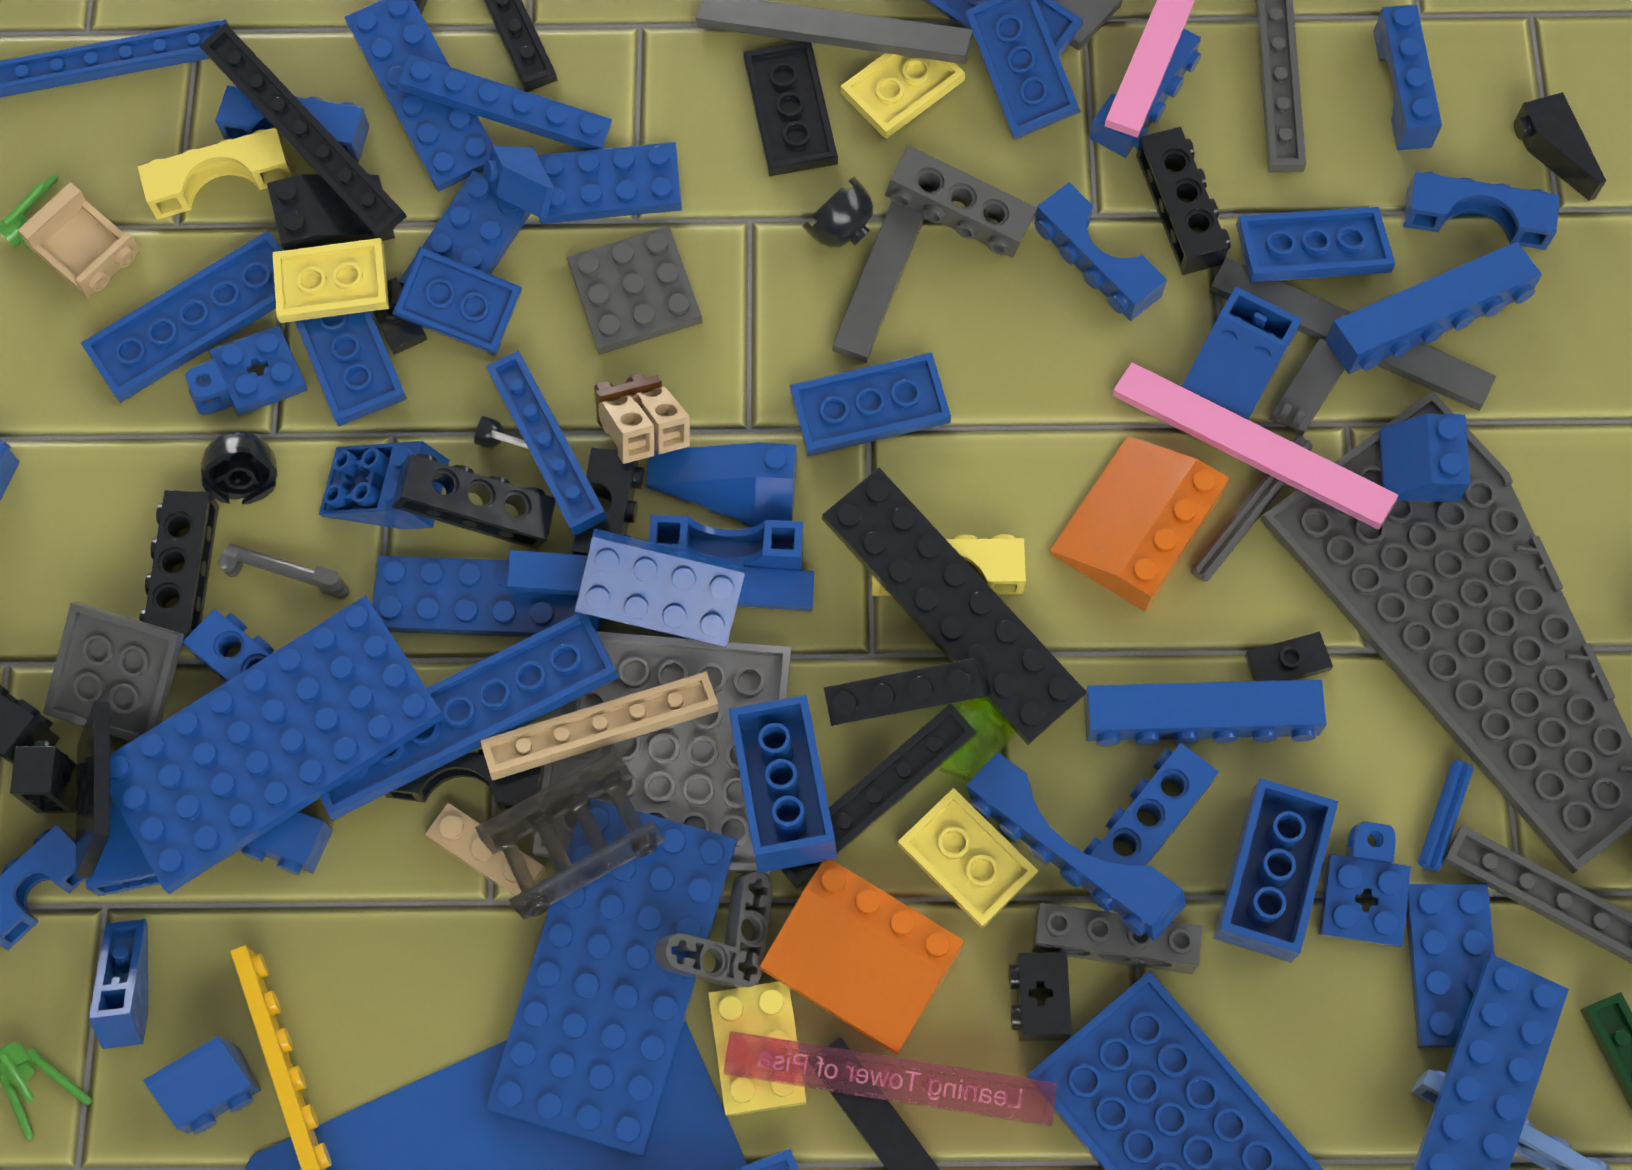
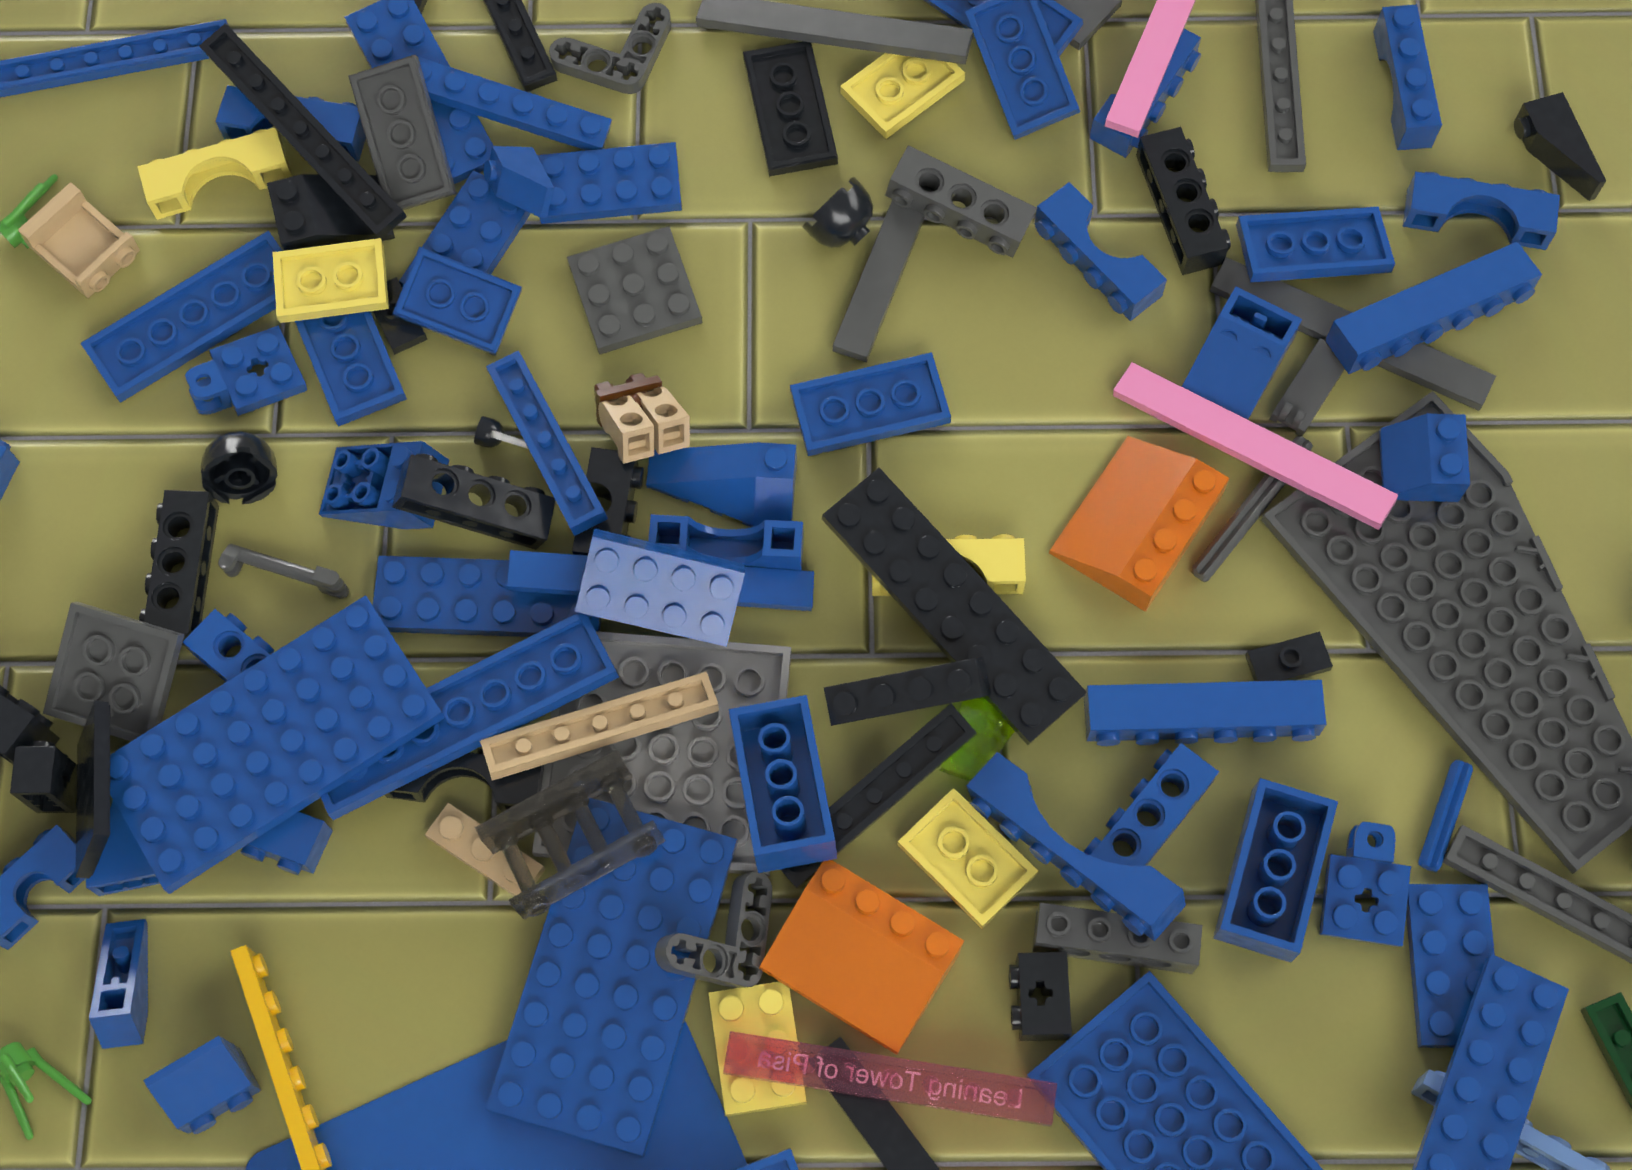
none -> dark grey tile [348,55,457,211]
none -> dark grey beam [549,3,671,94]

